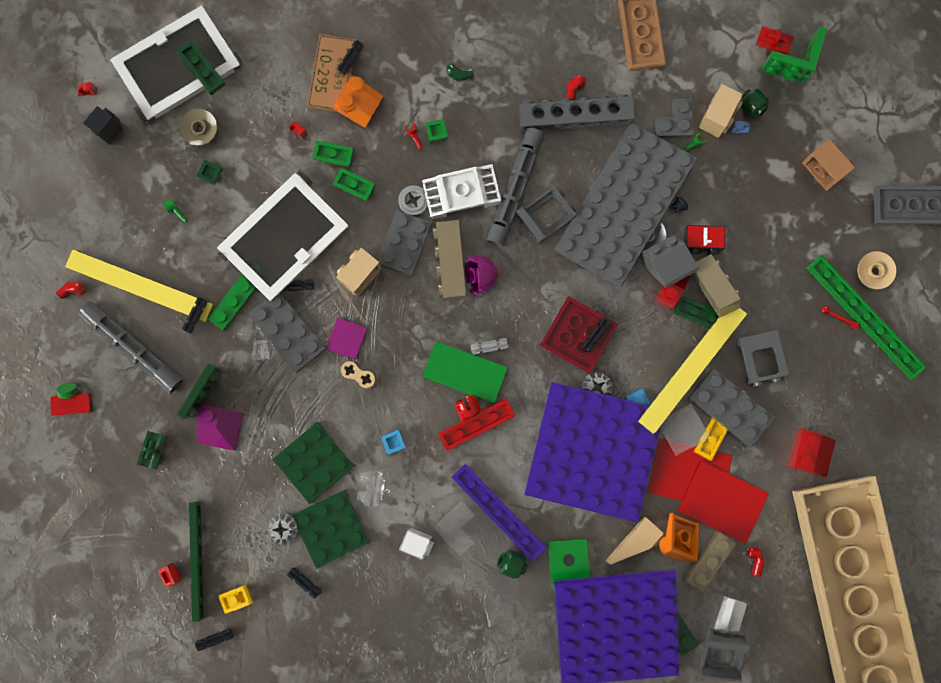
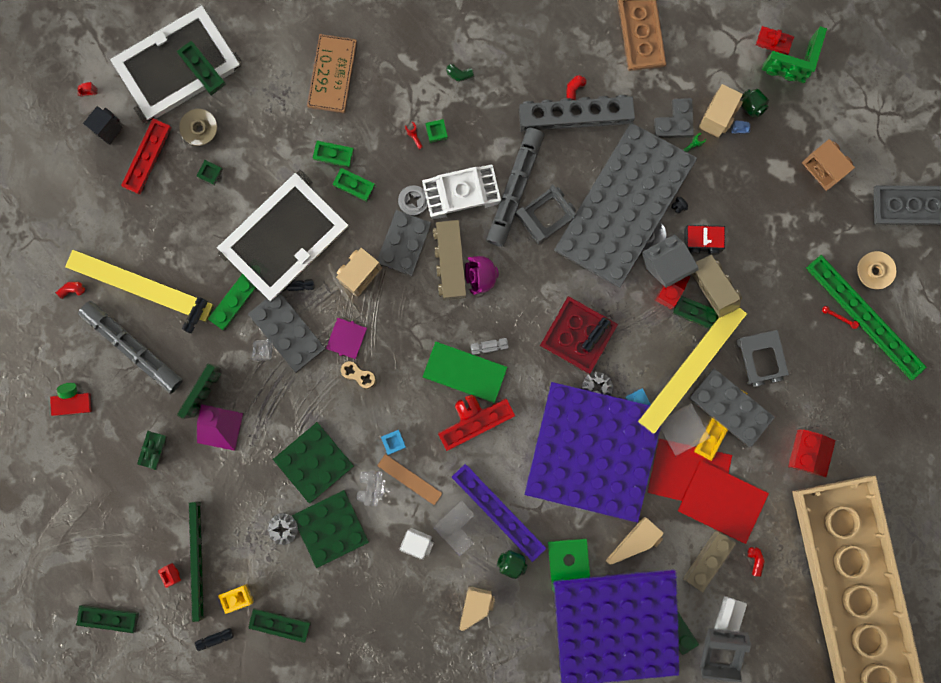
green hand [163,200,188,222] -> none
black axle [287,567,321,599] -> none
red tile [289,122,307,139] -> none
orange slope [333,76,384,128] -> none
black axle [337,40,364,75] -> none
orange slope [659,513,699,562] -> none
none -> dark green tile [76,605,139,633]
none -> red plate [121,119,172,195]
none -> dark green plate [248,608,311,643]
none -> medium nougat sticker [377,454,442,505]
none -> tan slope [459,586,495,630]

